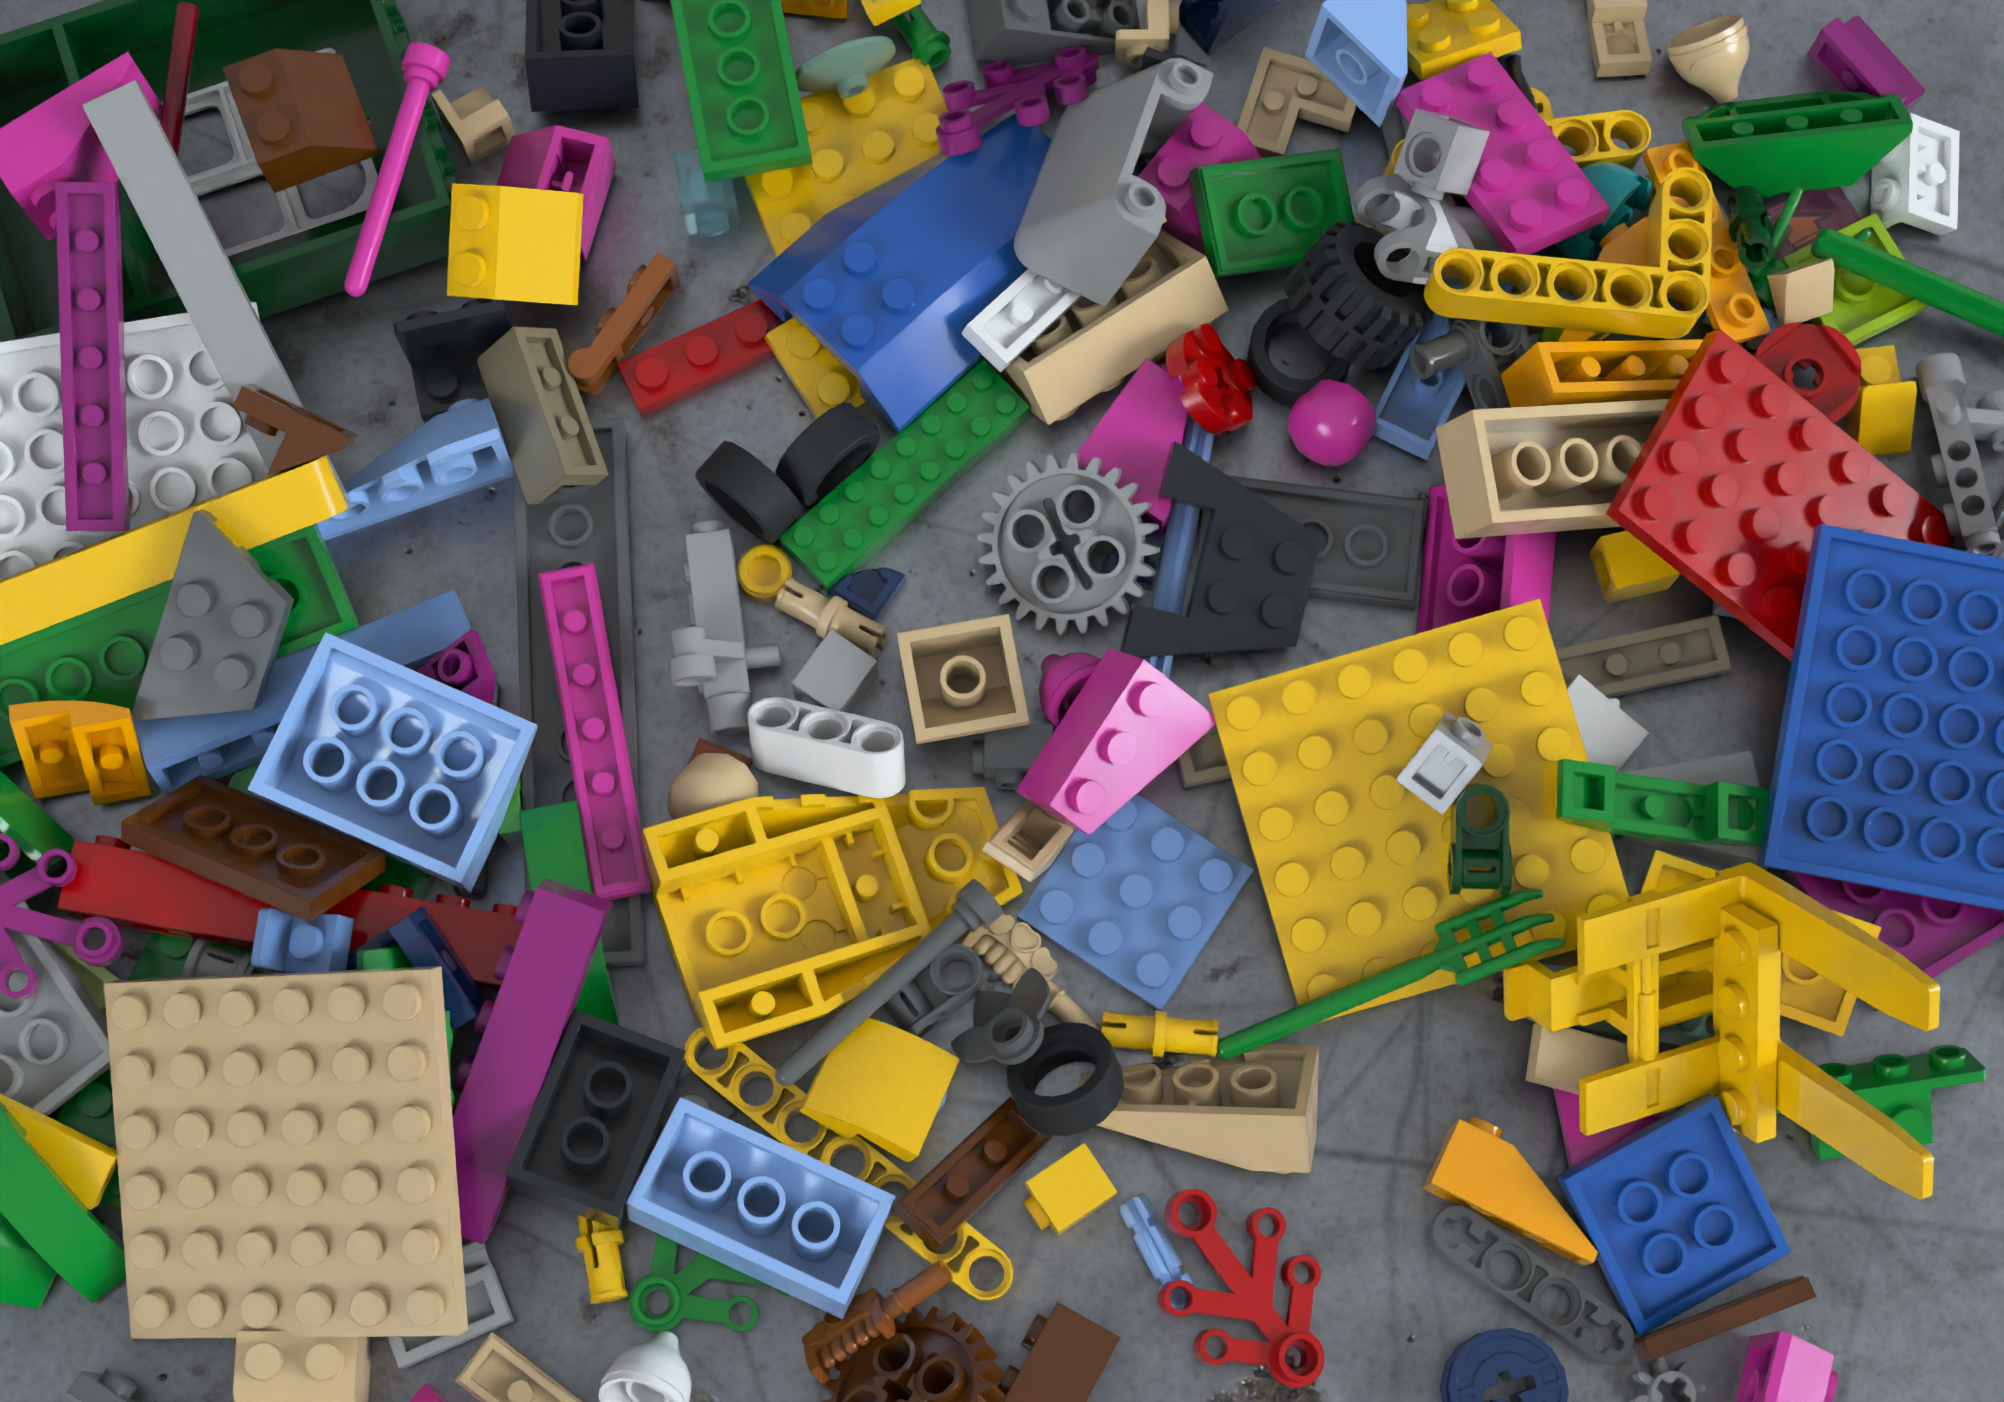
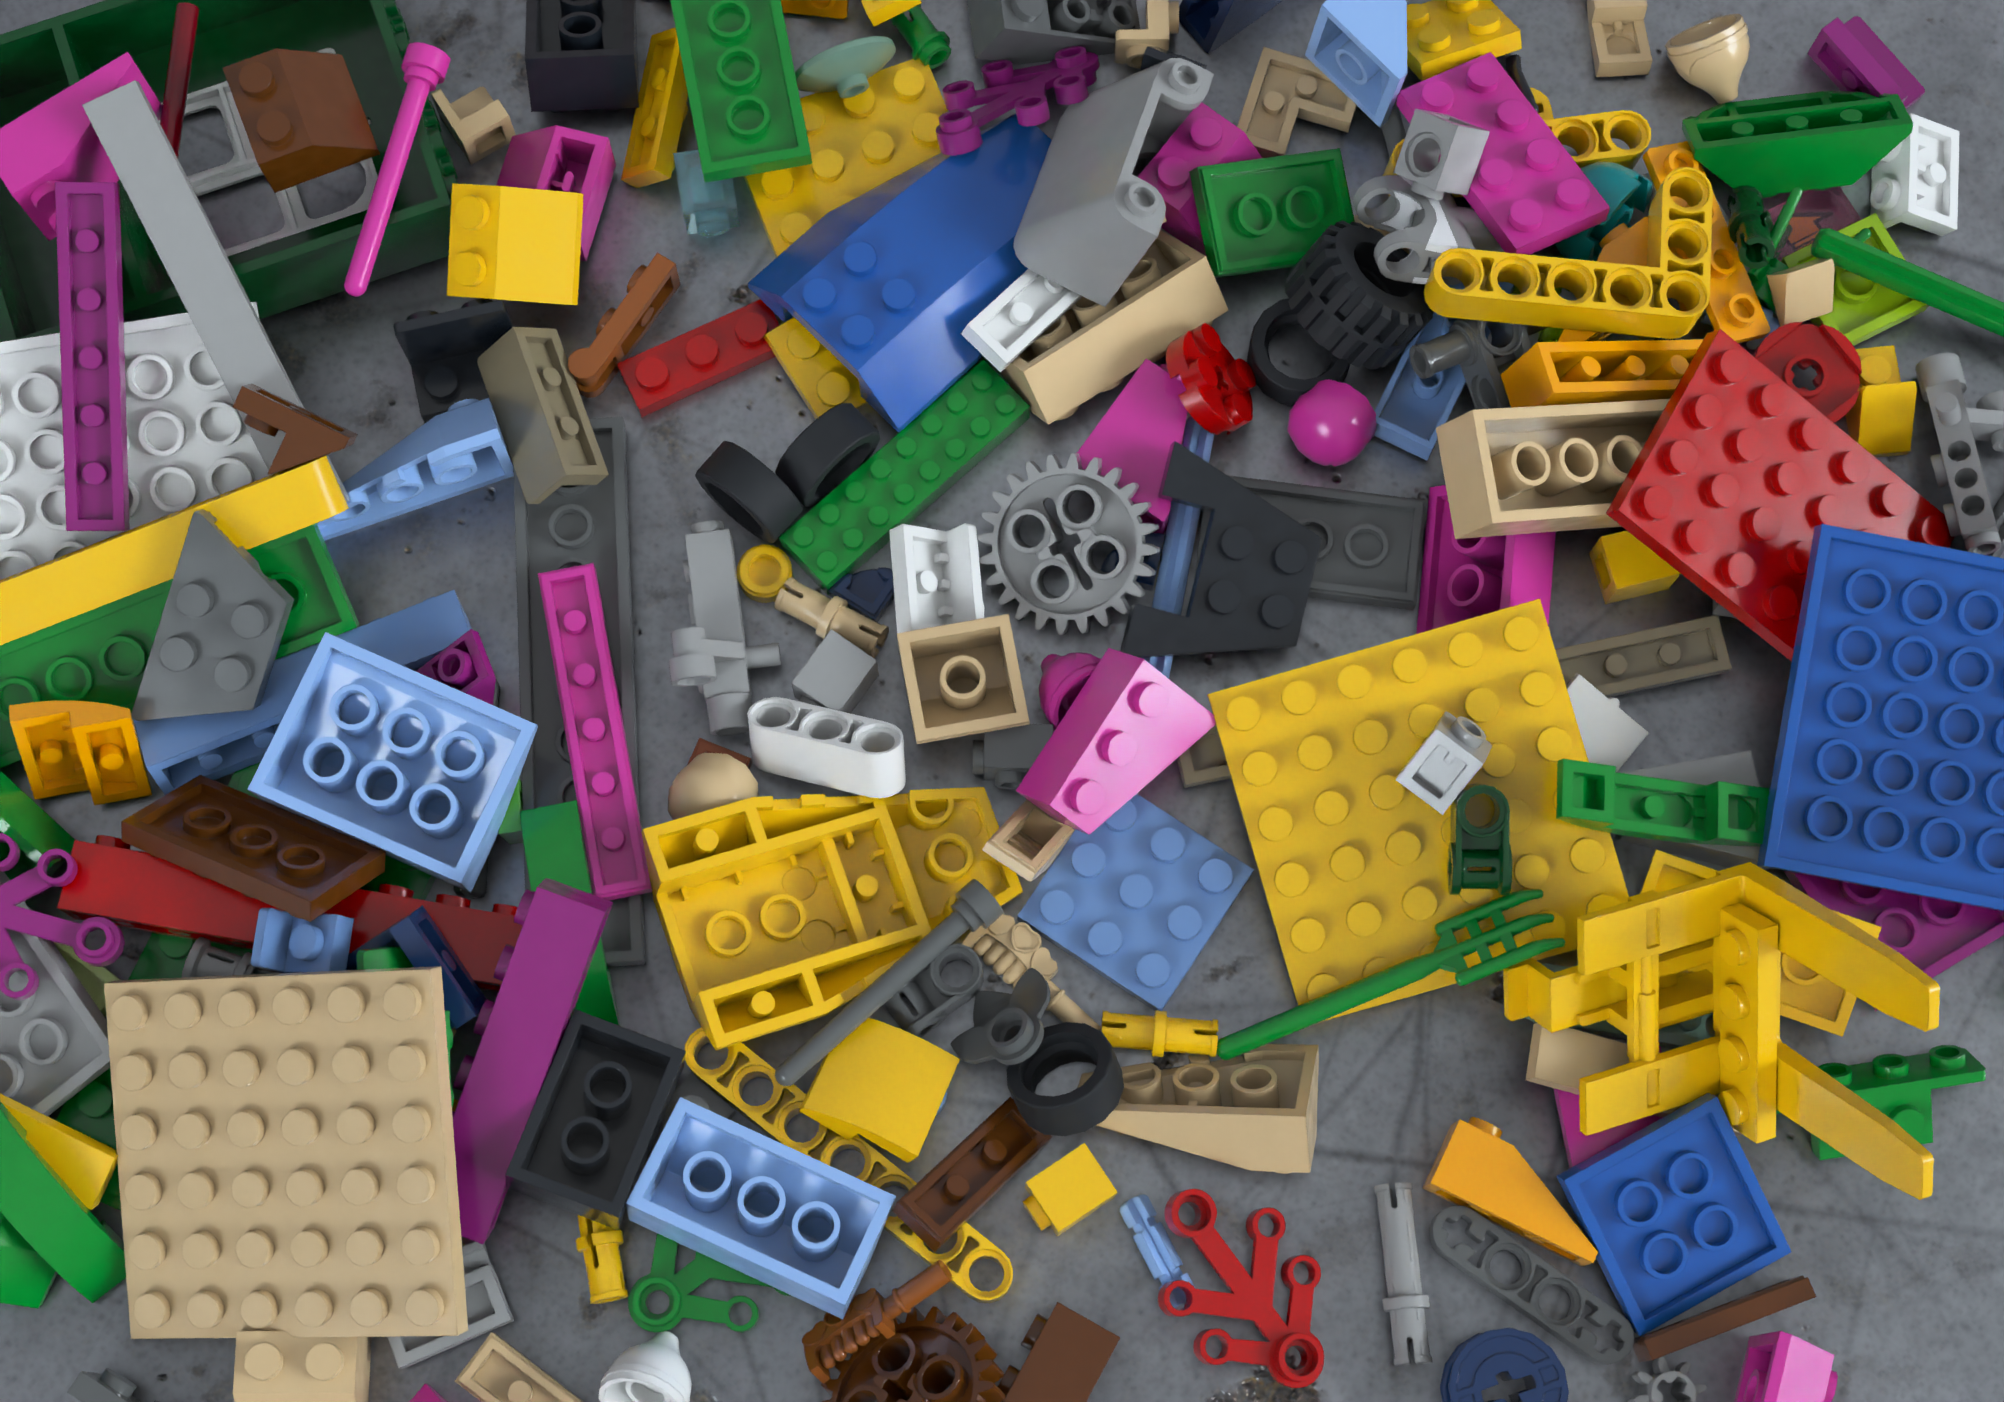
none -> yellow plate [621,27,688,188]
none -> white bracket [889,523,984,633]
none -> light grey pin [1374,1182,1432,1366]

